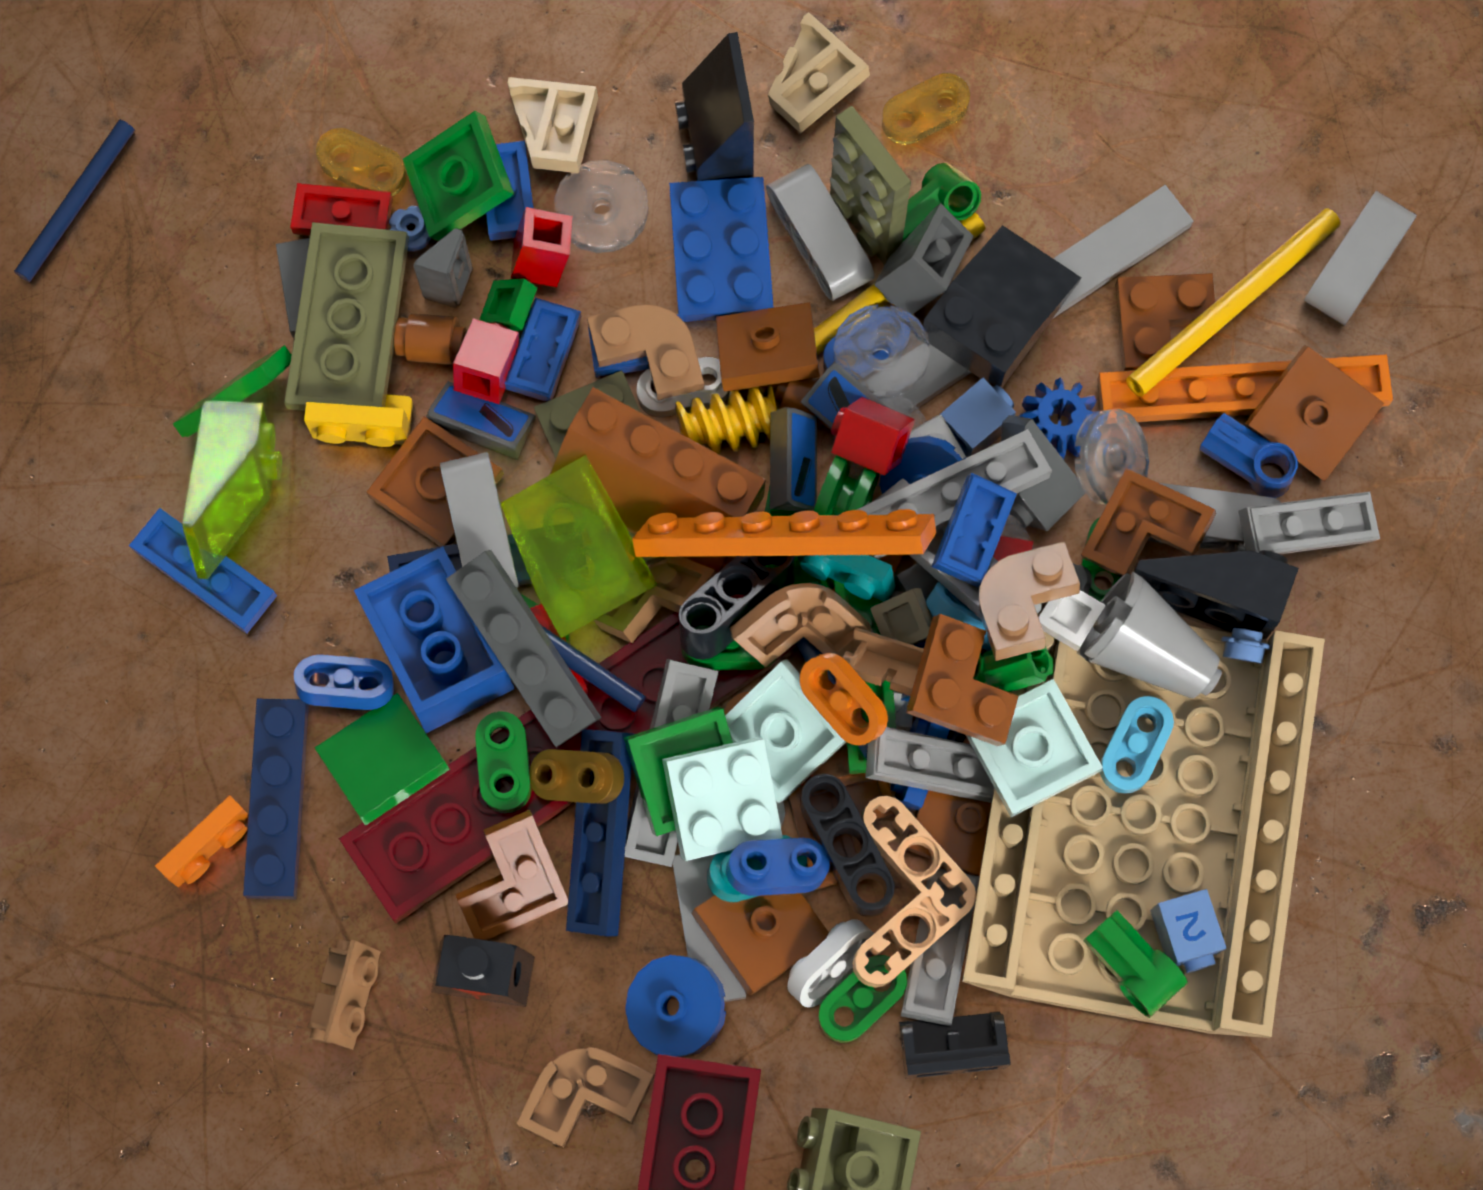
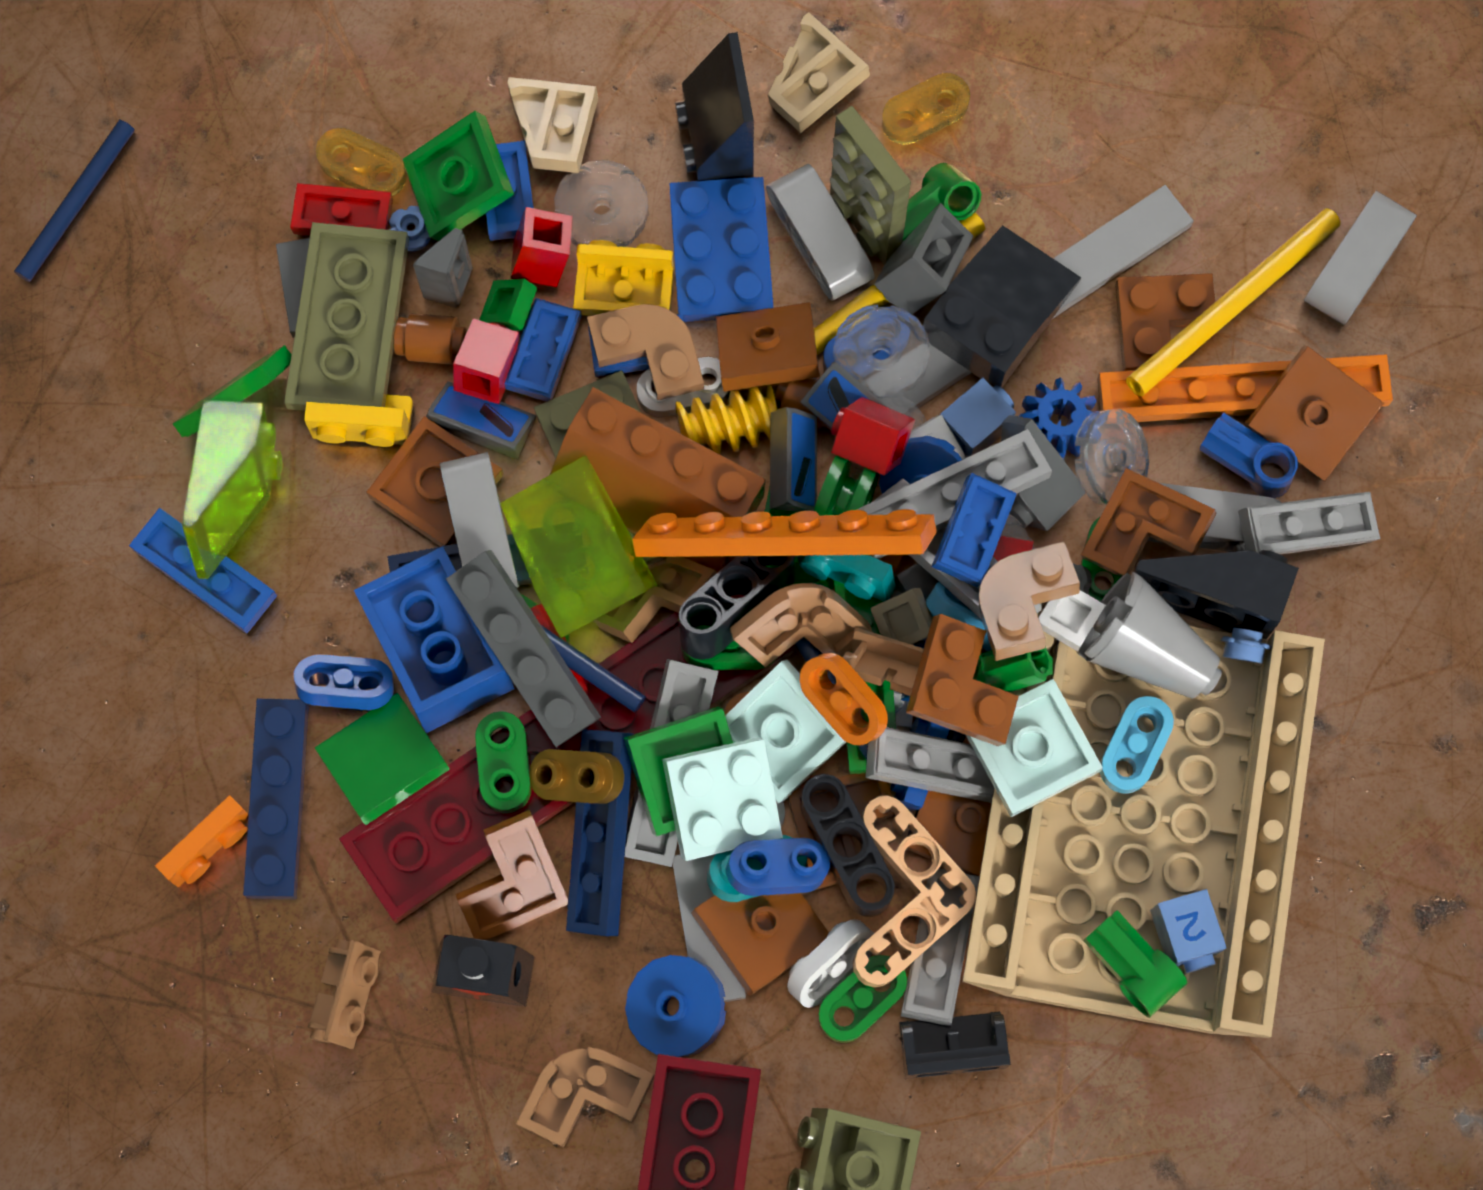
none -> yellow bracket [573,240,674,316]

